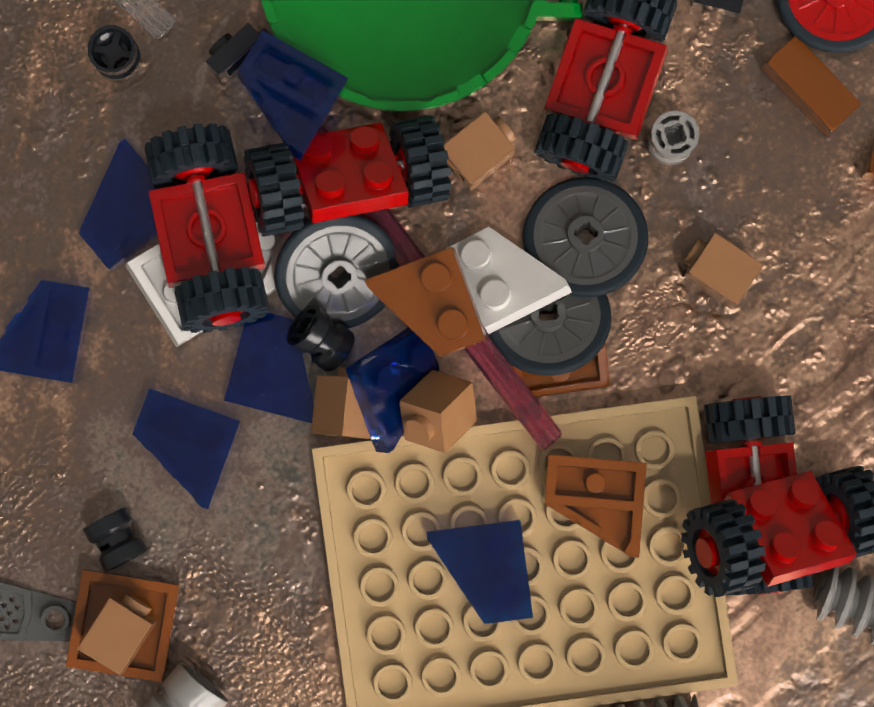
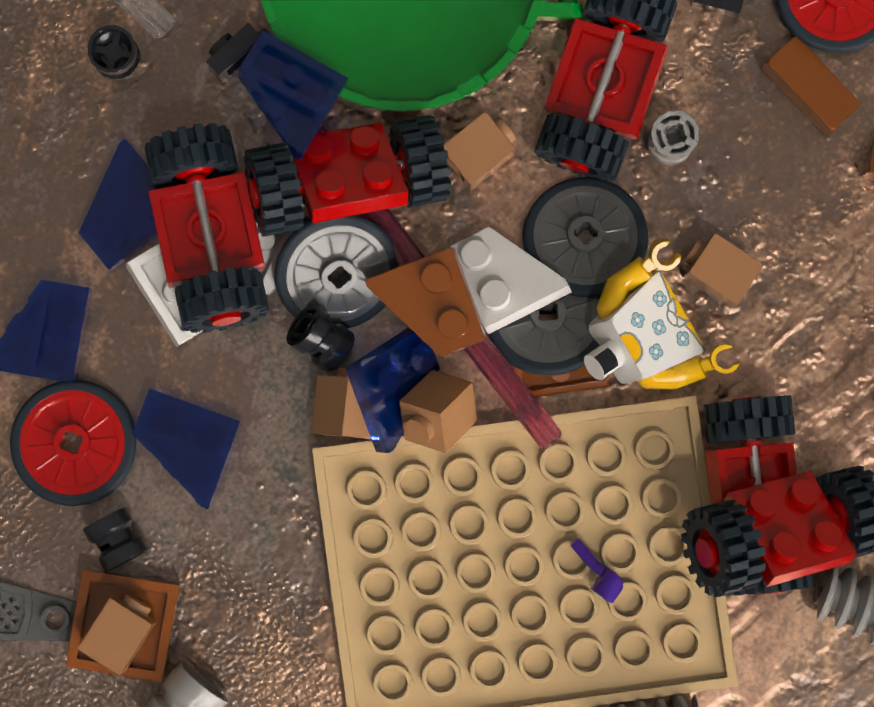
clear blue wing [224,313,314,424] -> none
clear blue wing [427,520,533,624] -> none
dark orange wing [543,454,647,558] -> none
none -> red wheel [10,380,136,506]
none -> dark purple hand [570,538,623,603]
none -> torso [584,238,740,390]

